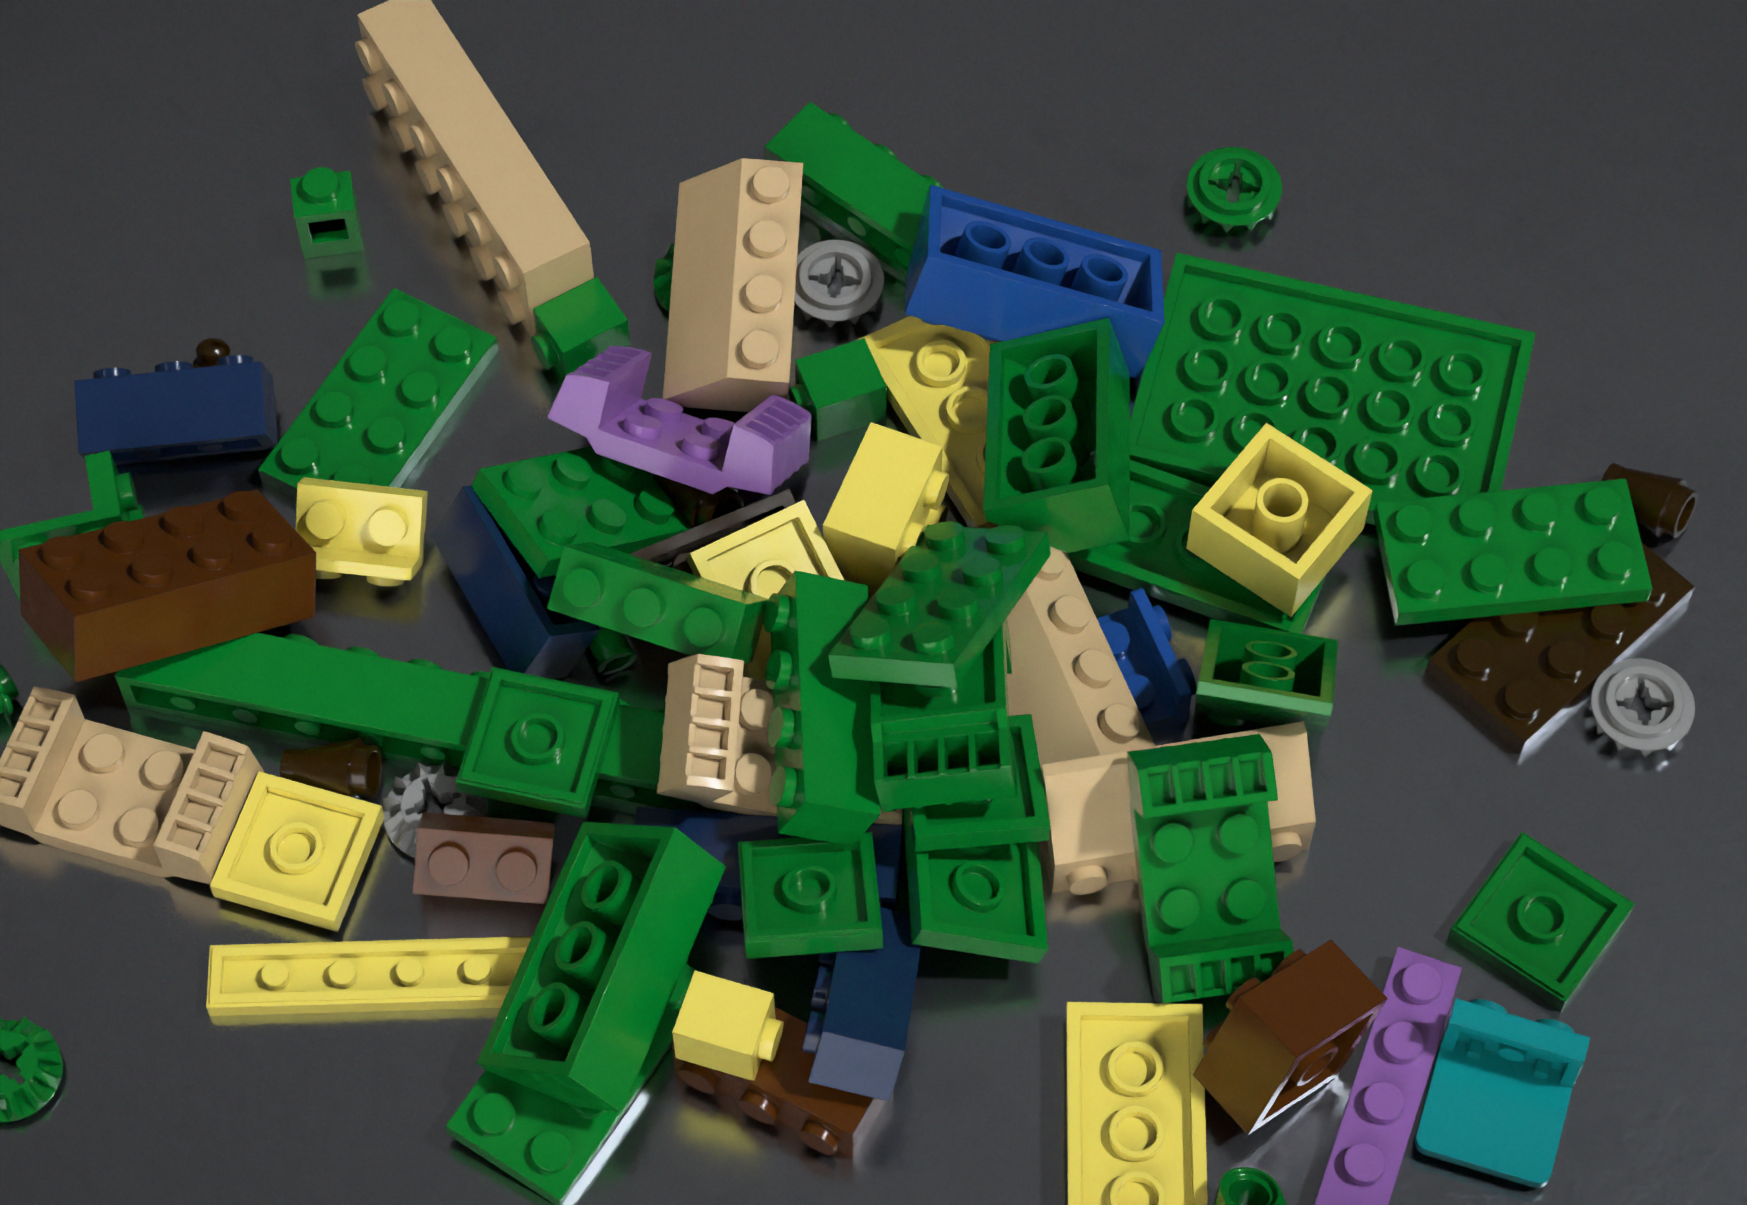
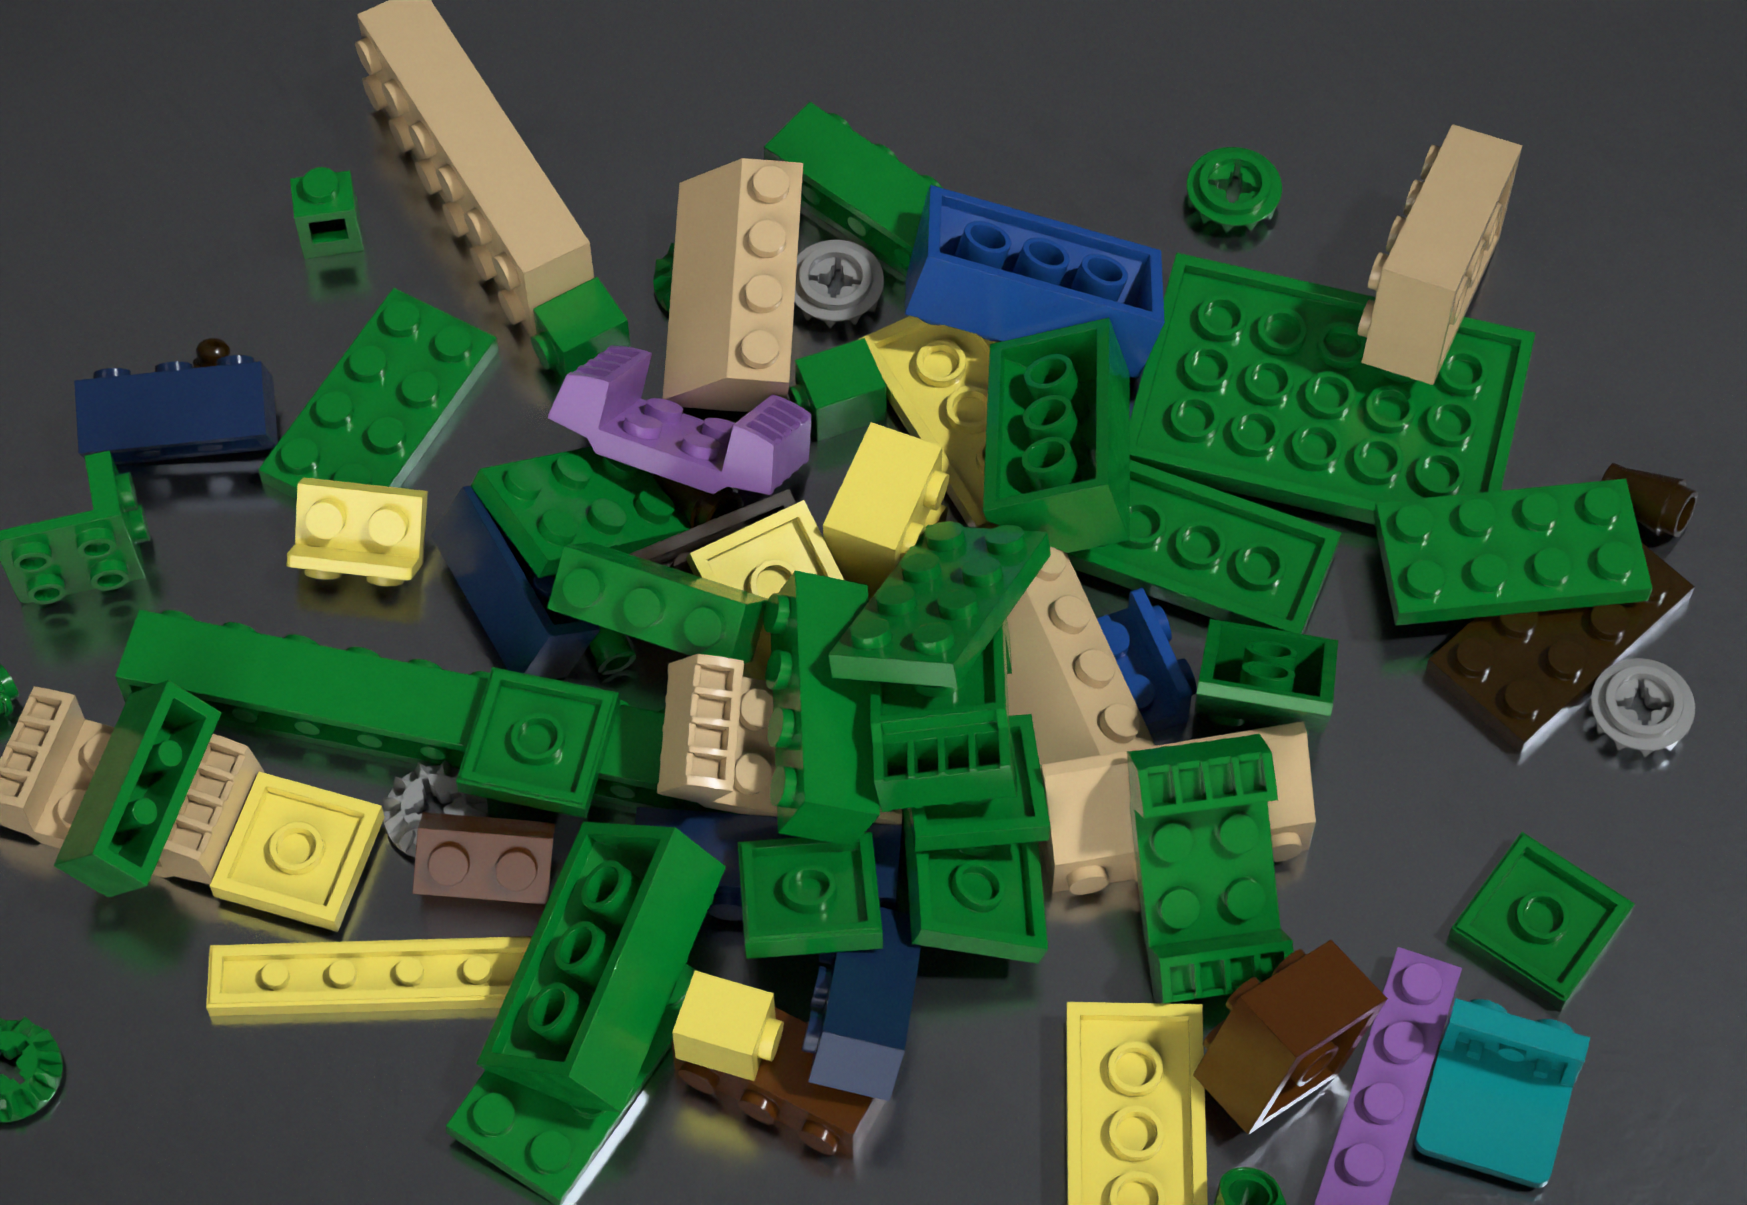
reddish brown brick [19,489,316,682] -> none
dark brown cone [280,738,382,800] -> none
light yellow brick [1186,423,1373,617] -> none
none -> green brick [53,680,222,898]
none -> tan brick [1358,124,1523,385]

